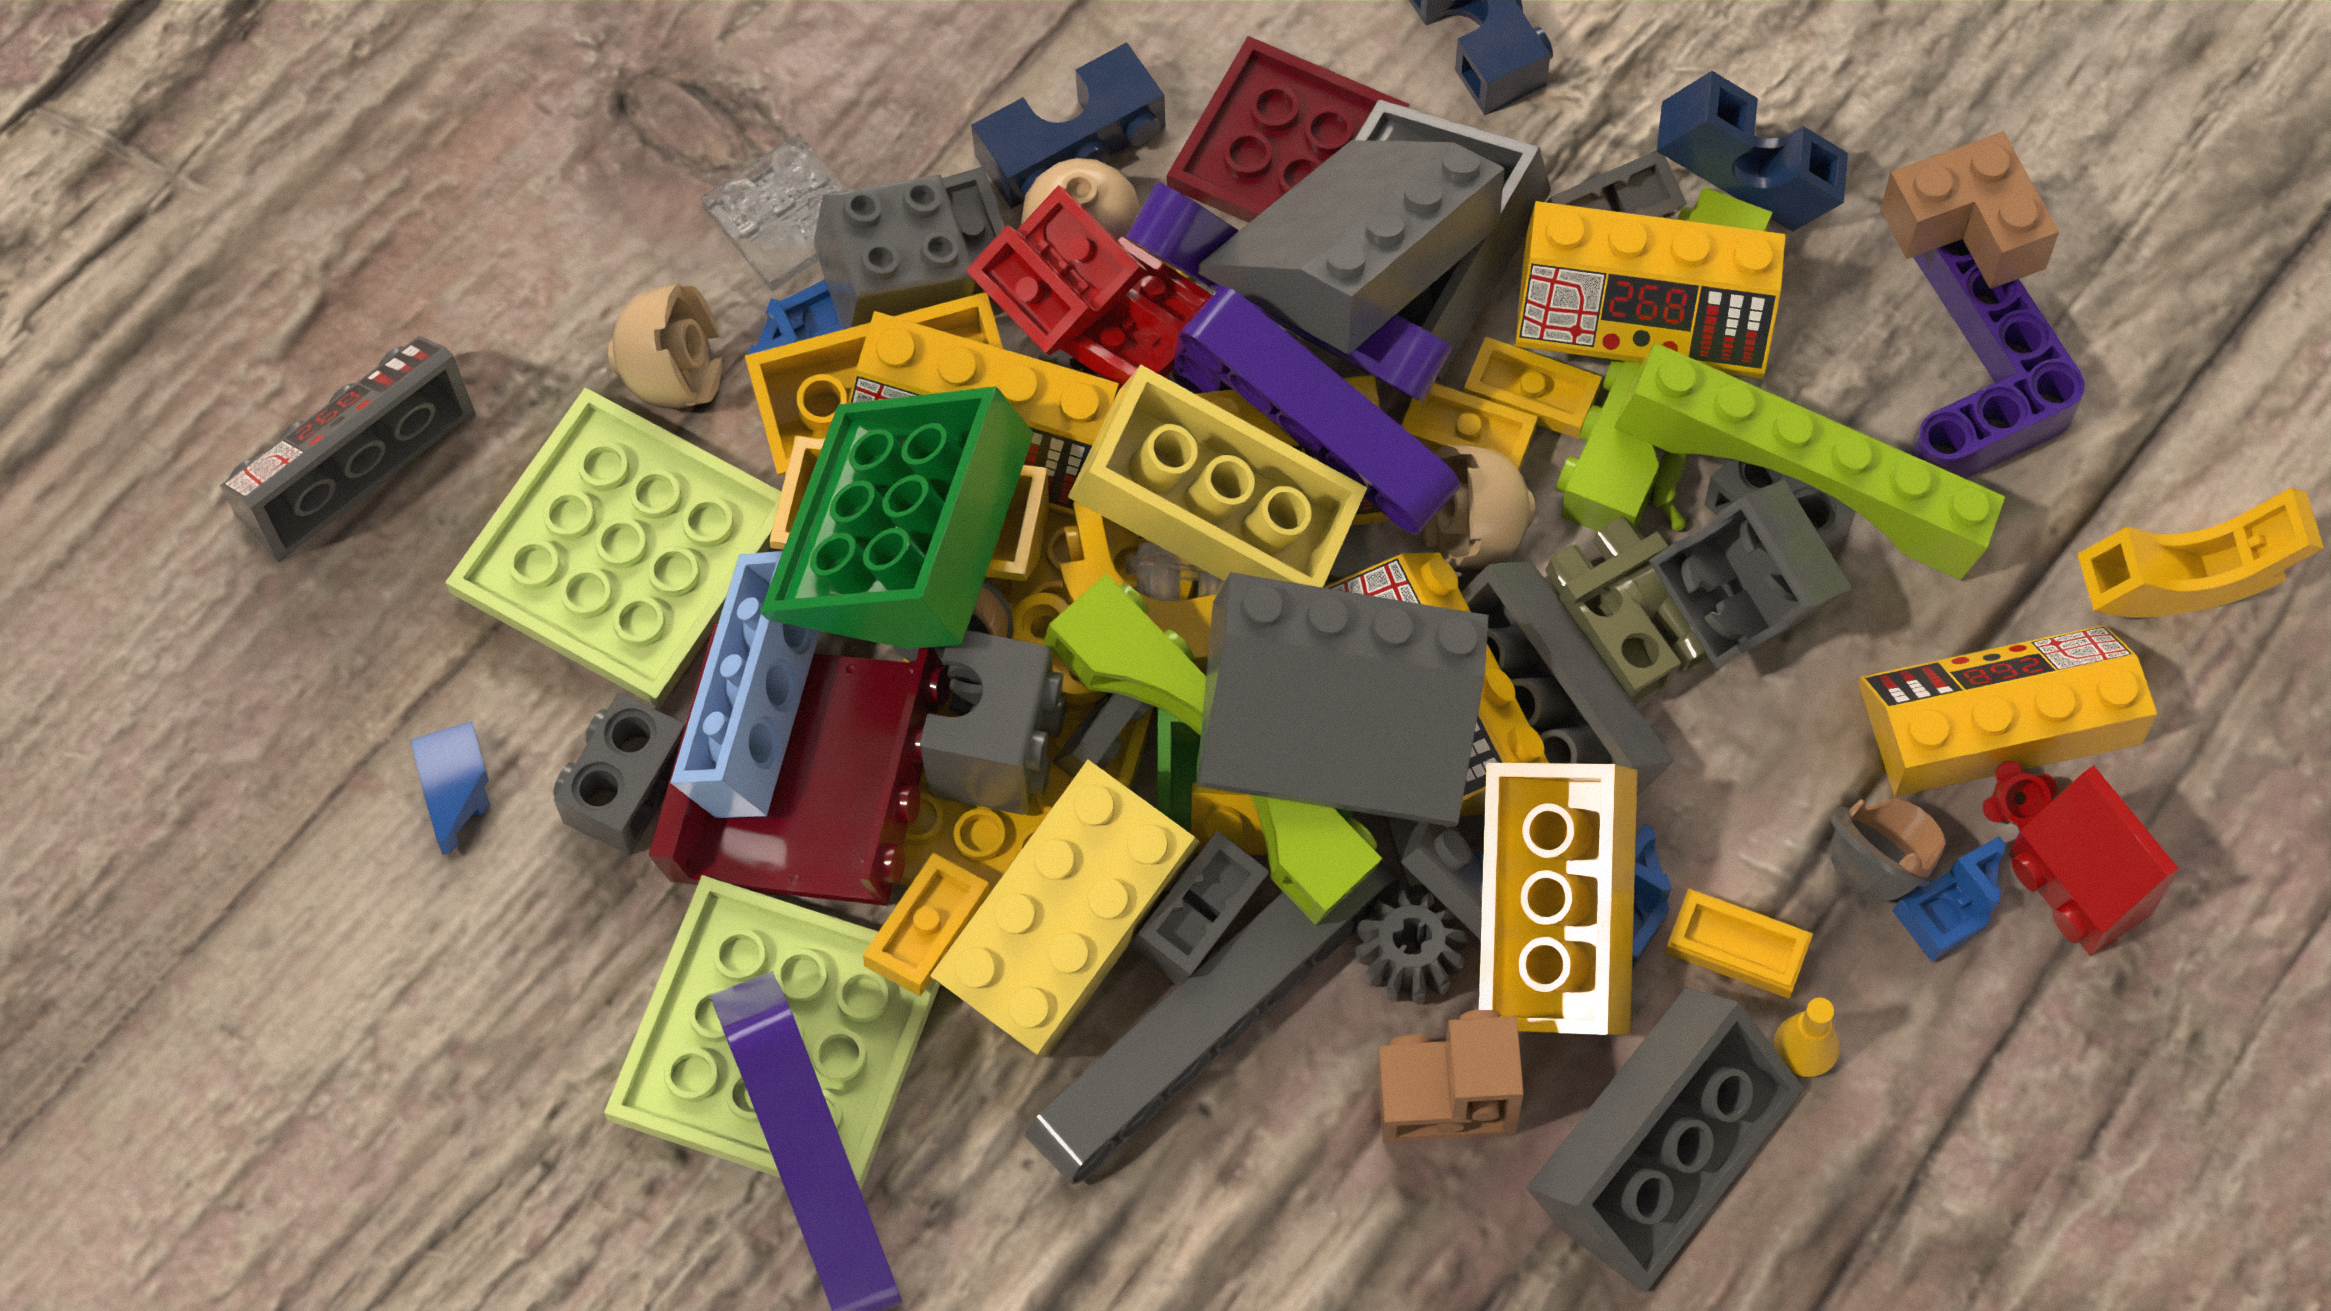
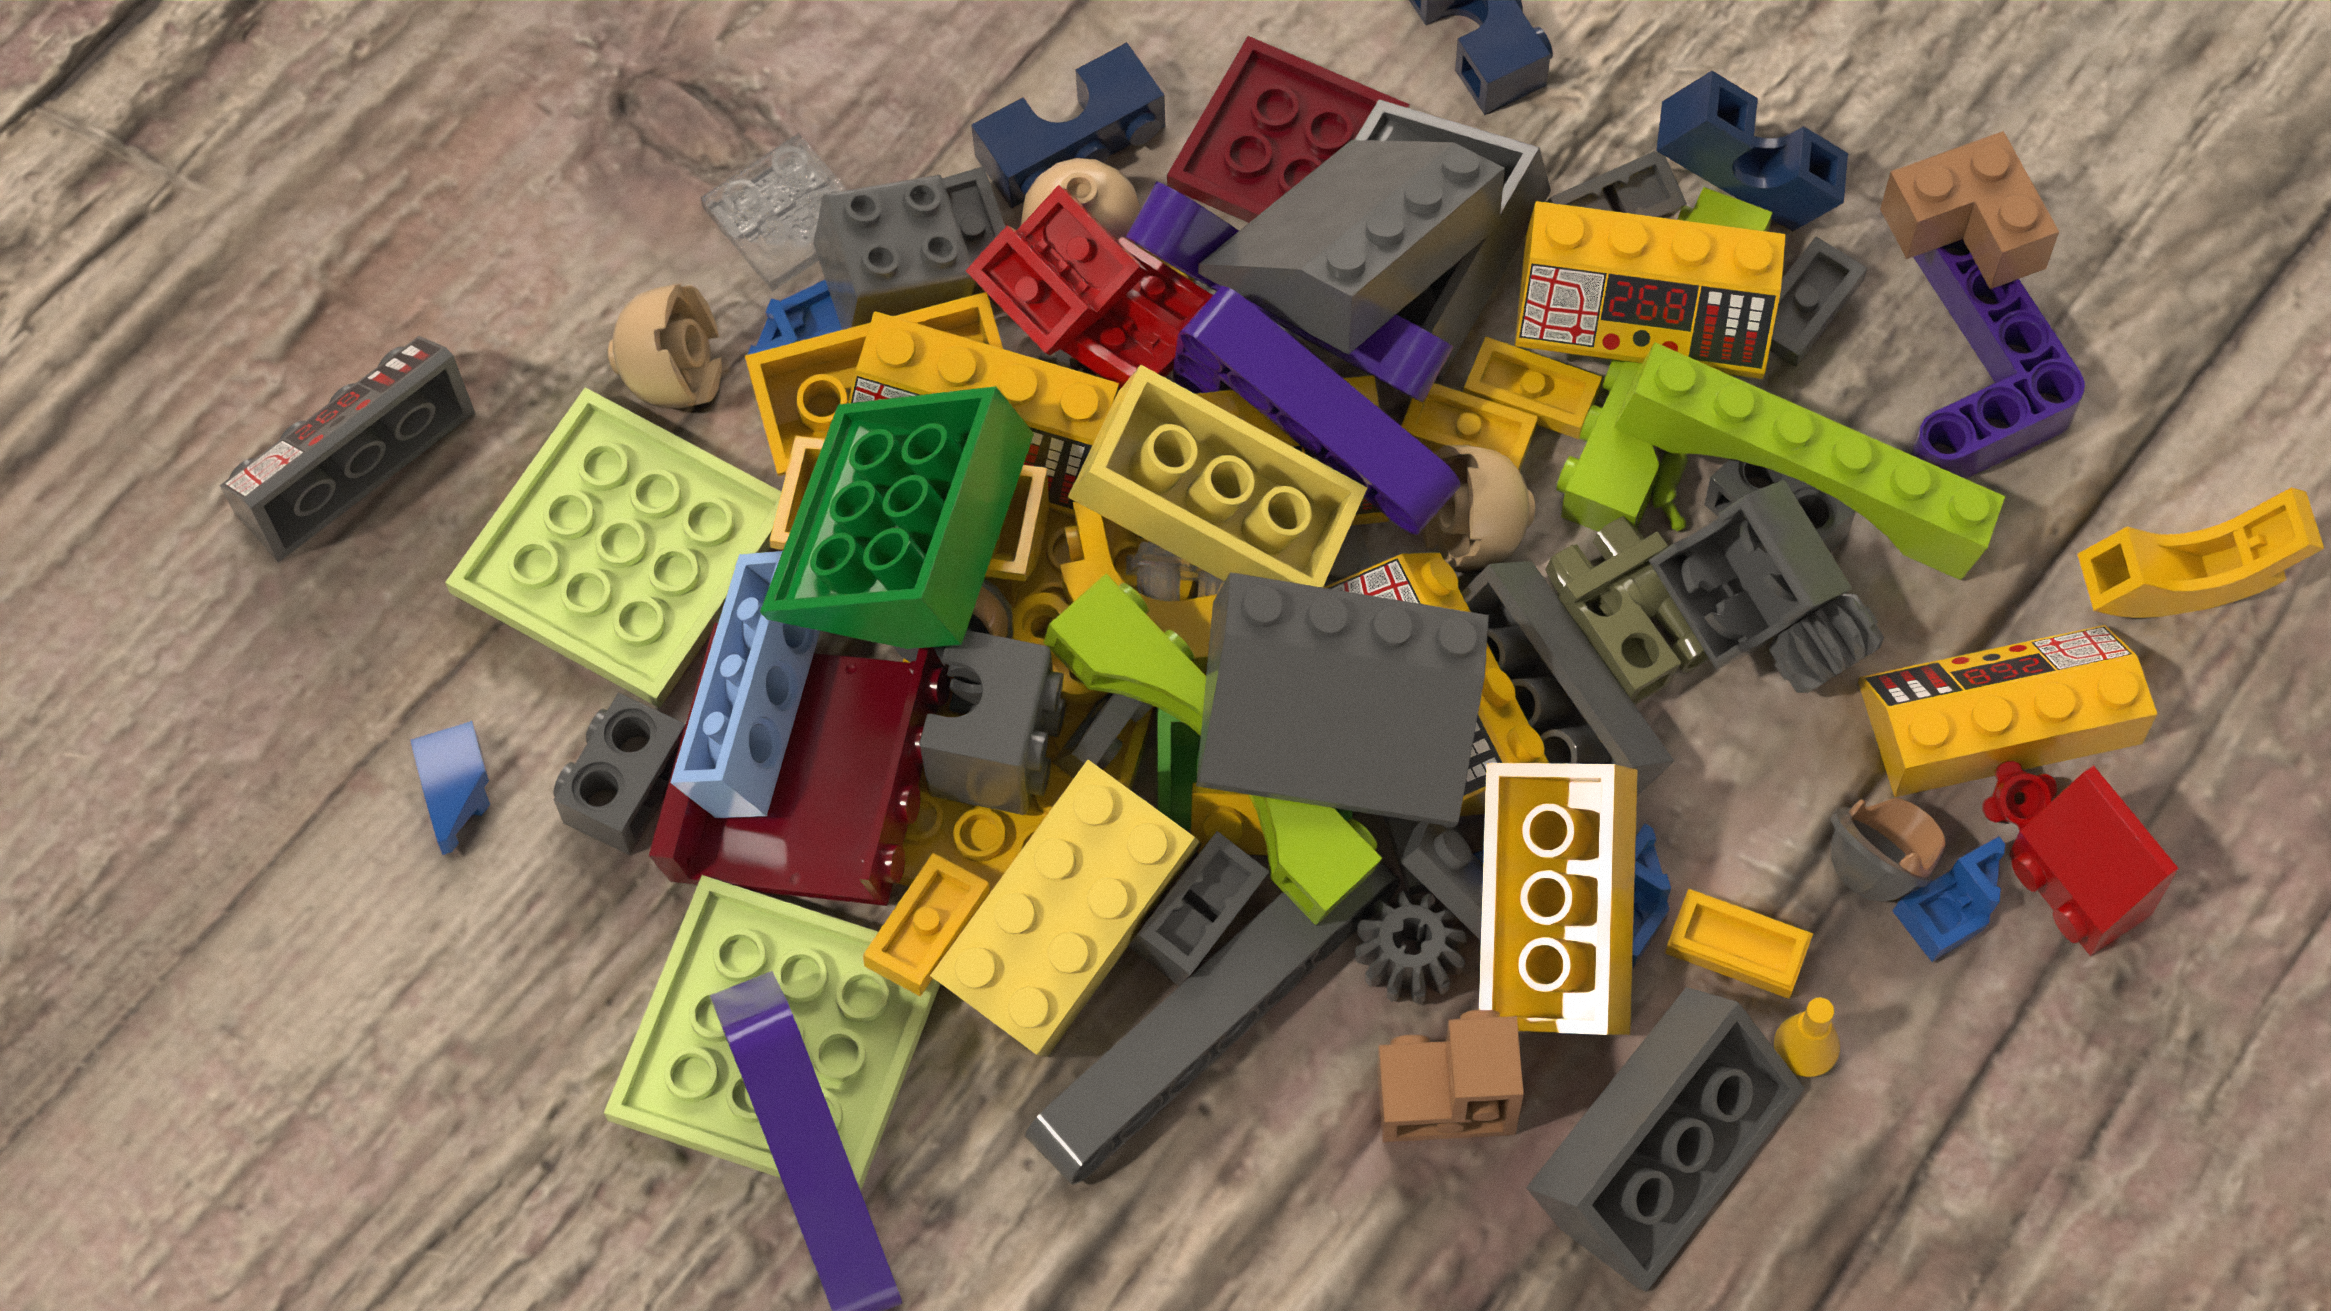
none -> dark grey gear [1769,594,1884,693]
none -> dark grey plate [1770,236,1867,367]

